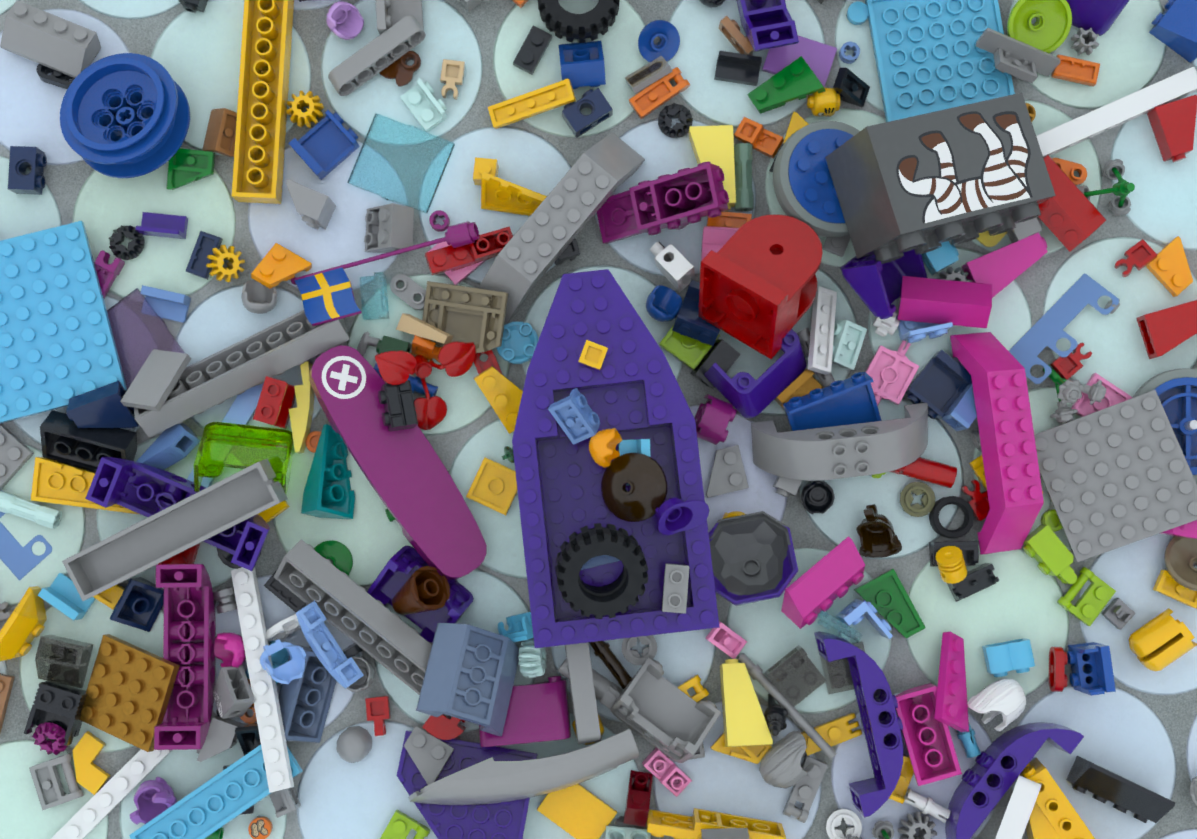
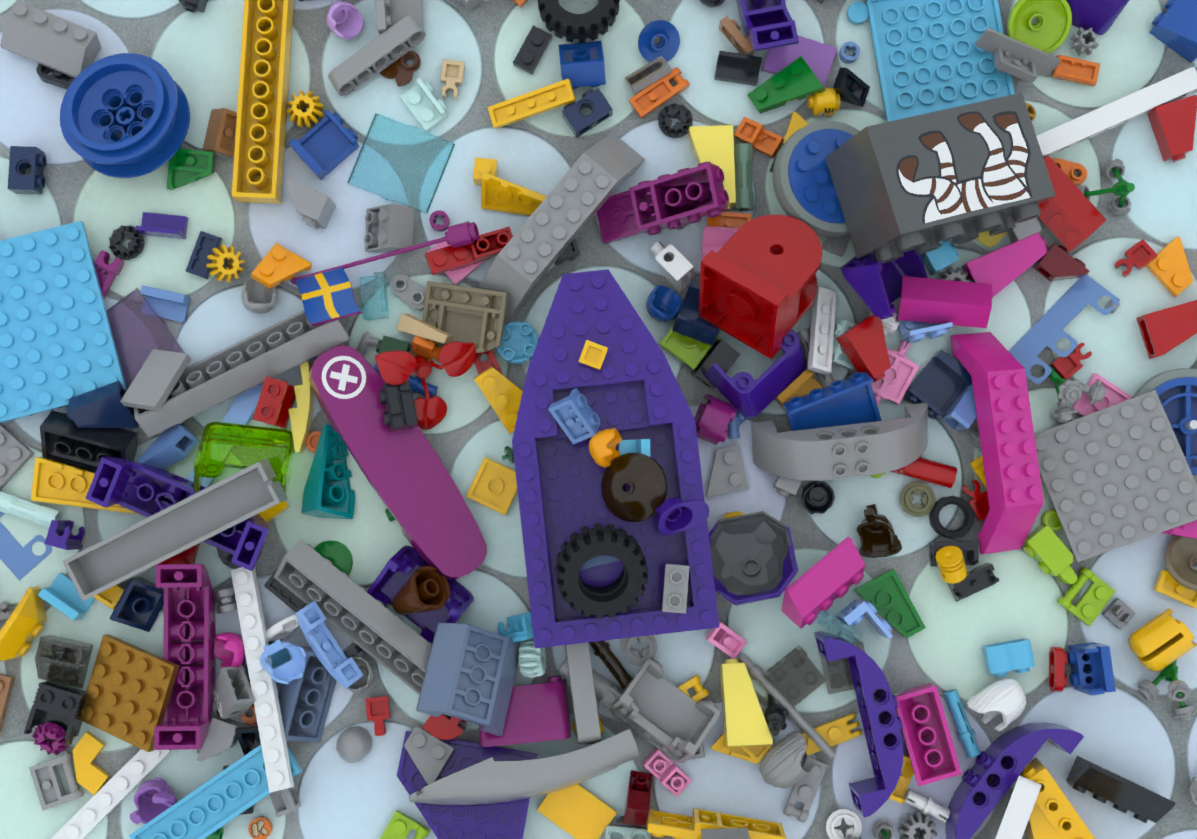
dark pink wing [934,632,969,732] -> none
none -> dark purple hinge [44,520,85,550]
none -> medium blue arm [728,411,748,439]
none -> red slope [836,314,891,382]
none -> dark red slope [1032,244,1089,281]
none -> light grey plant [1138,660,1197,722]

